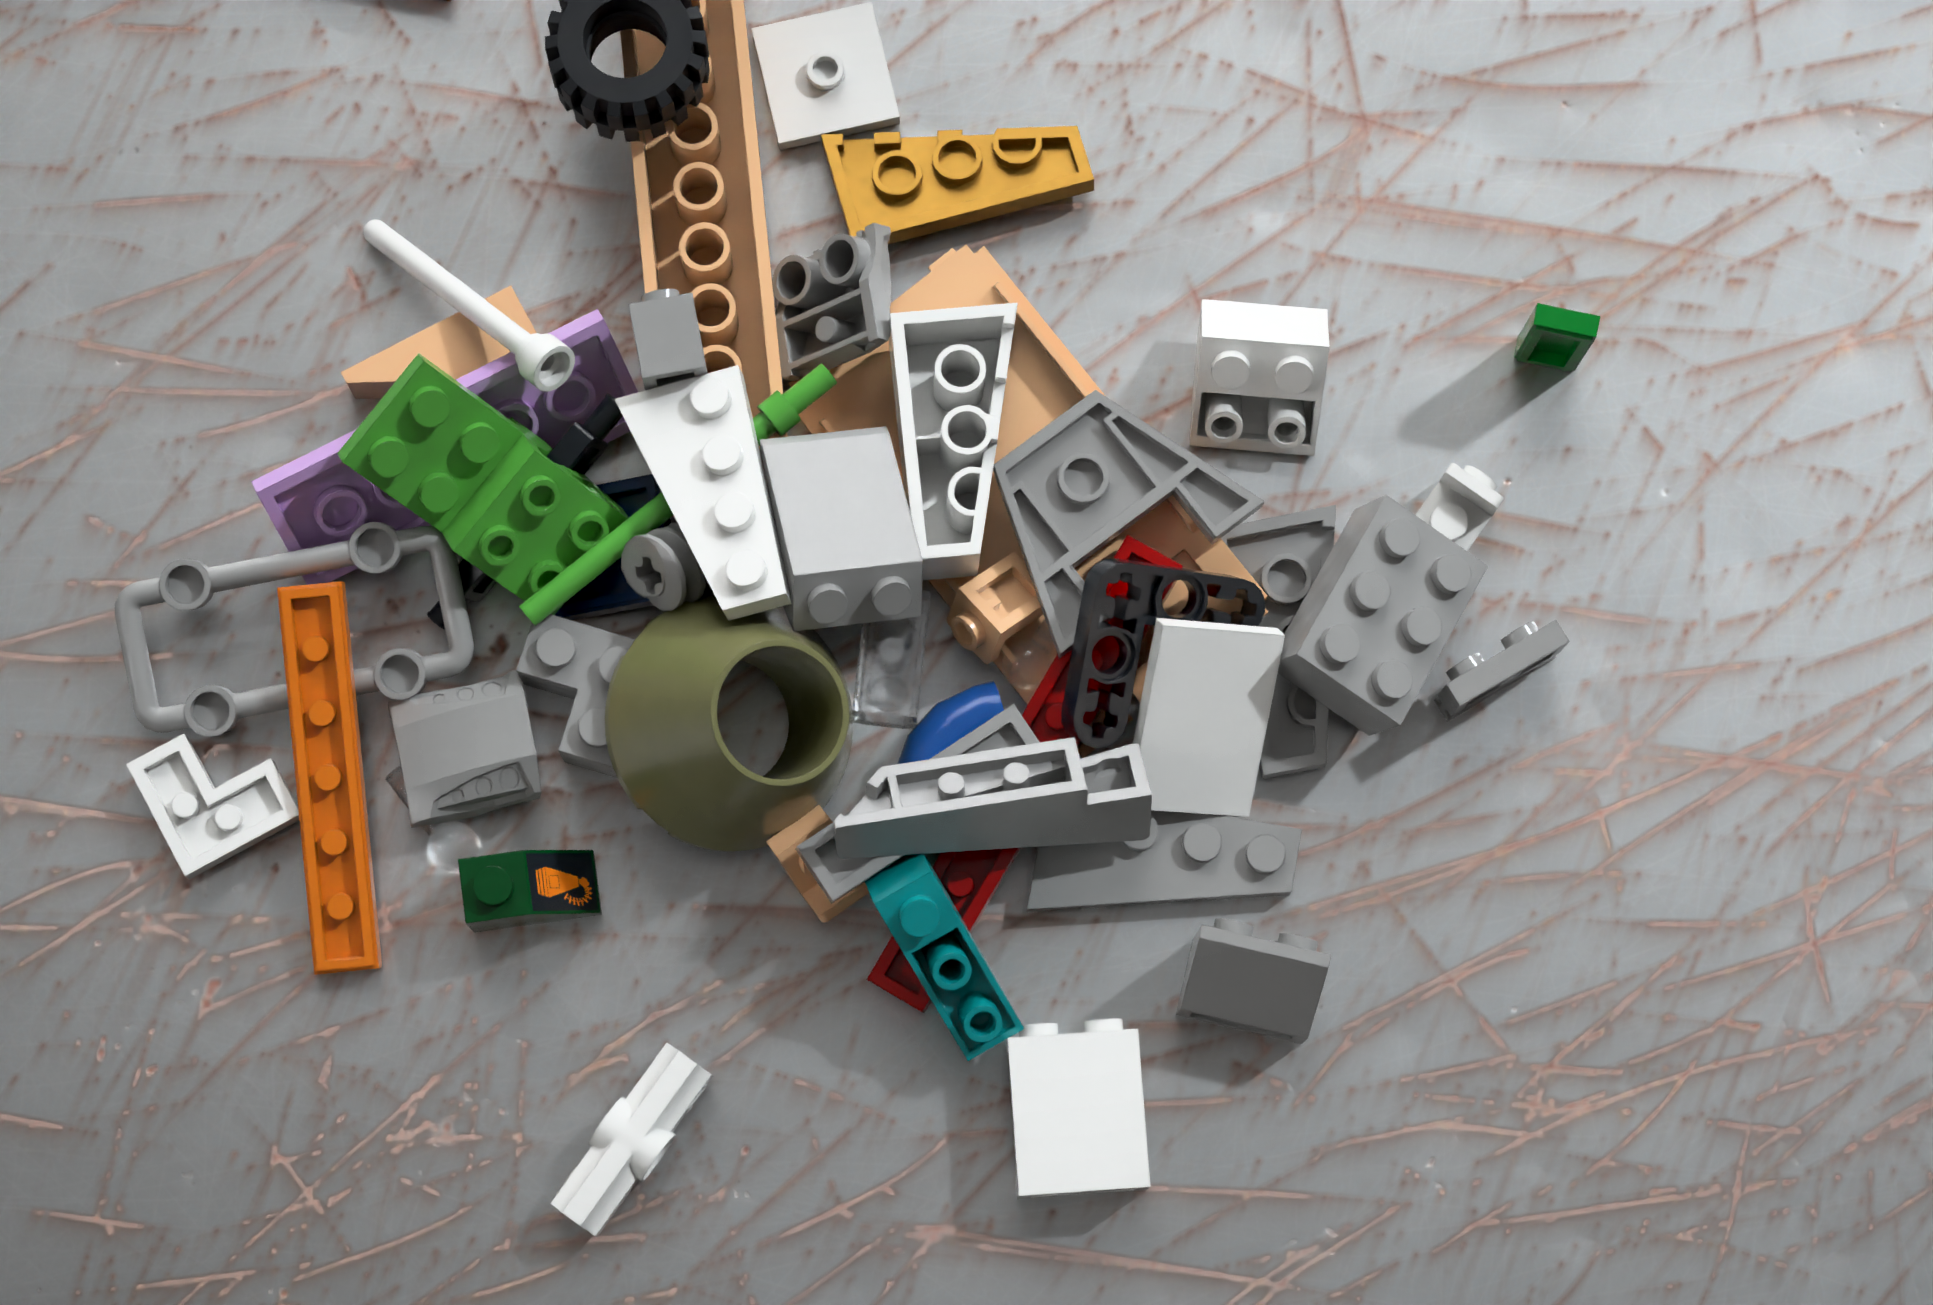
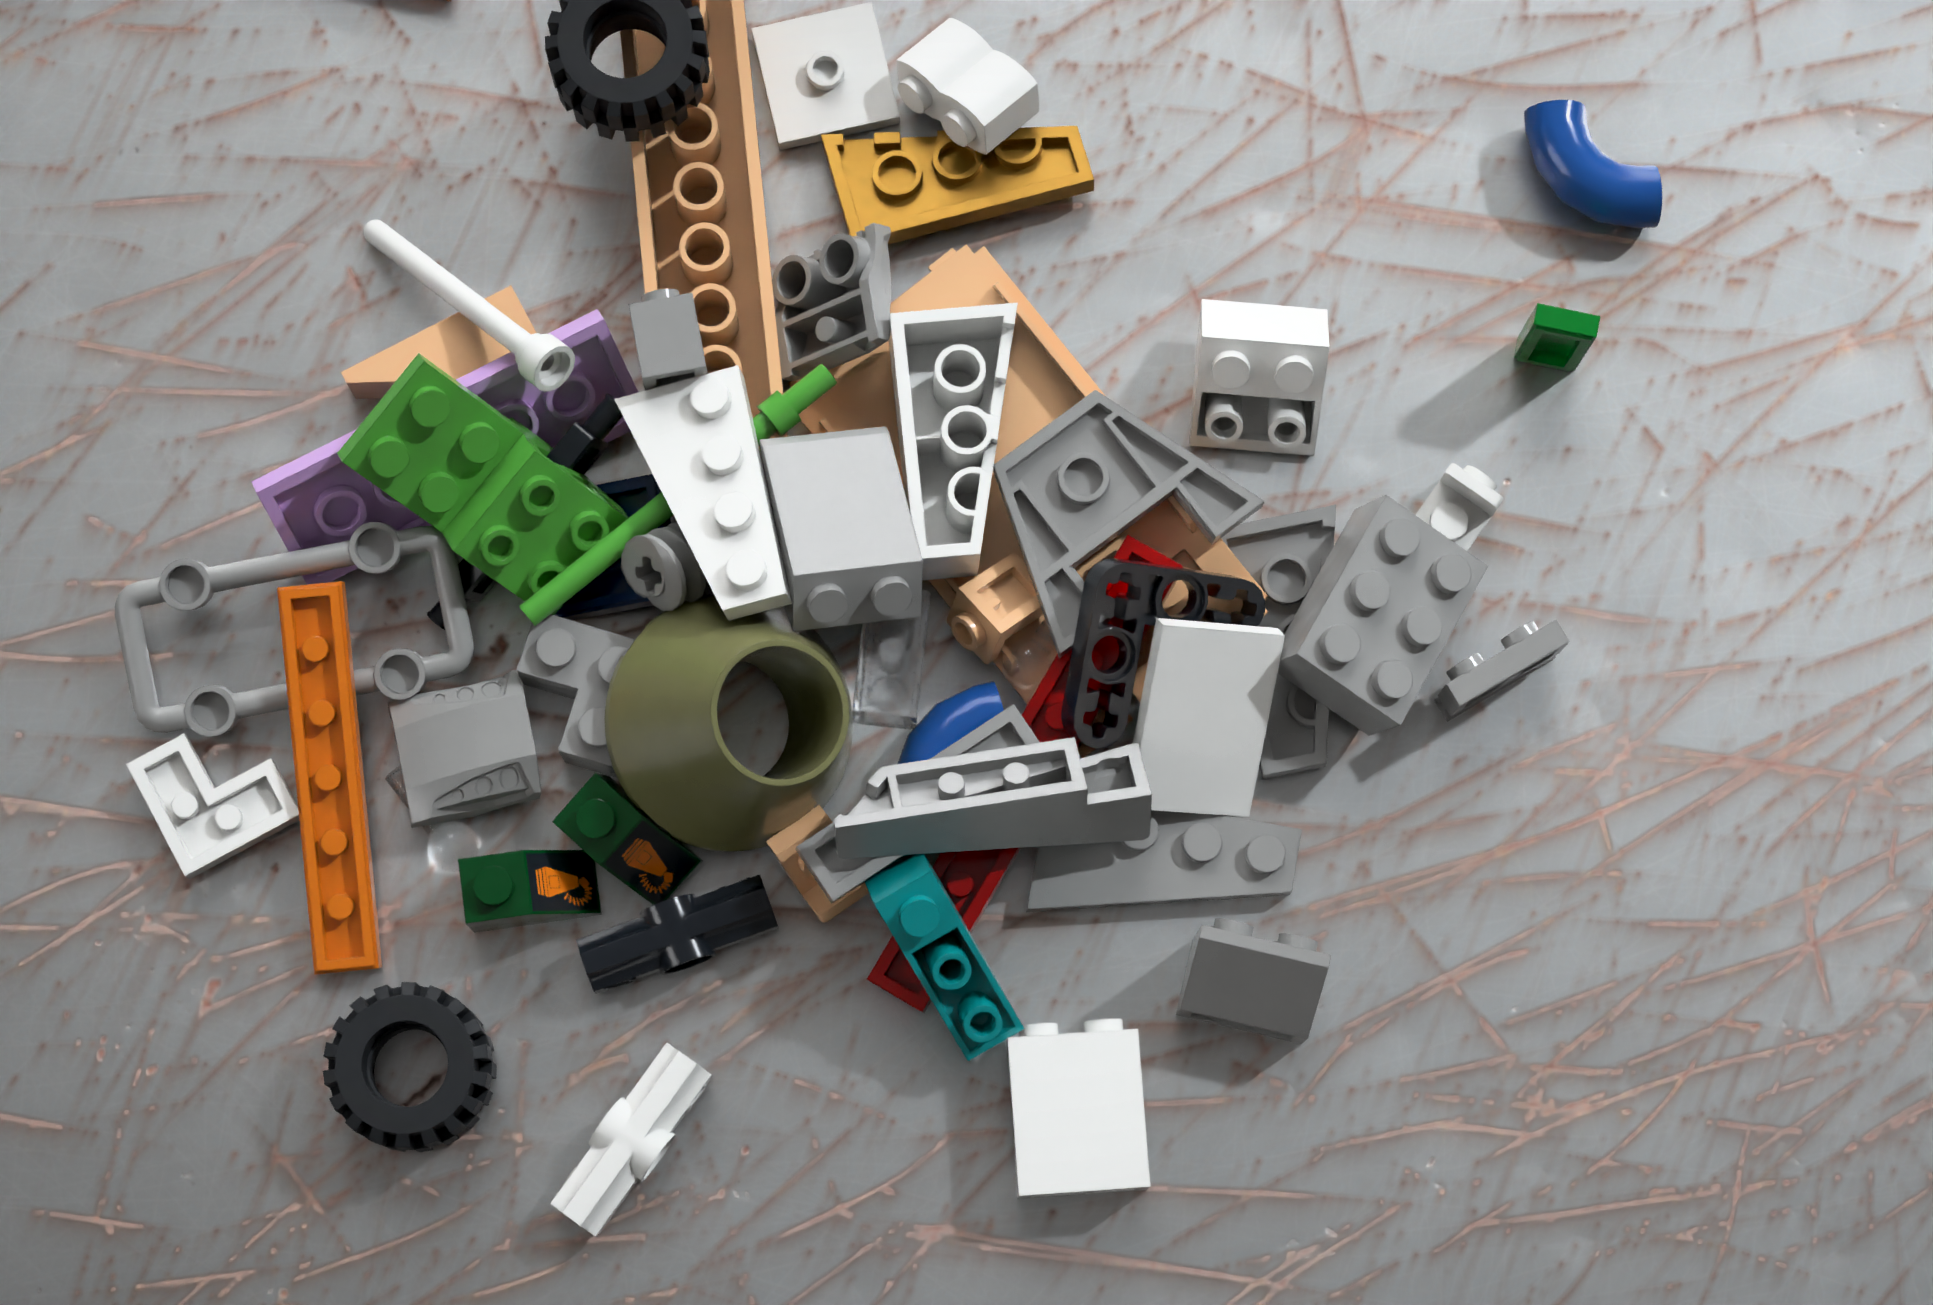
none -> black tyre [323,982,497,1152]
none -> slope [552,773,703,905]
none -> black piece [576,875,779,994]
none -> white brick [896,18,1039,155]
none -> blue cylinder [1524,100,1662,228]

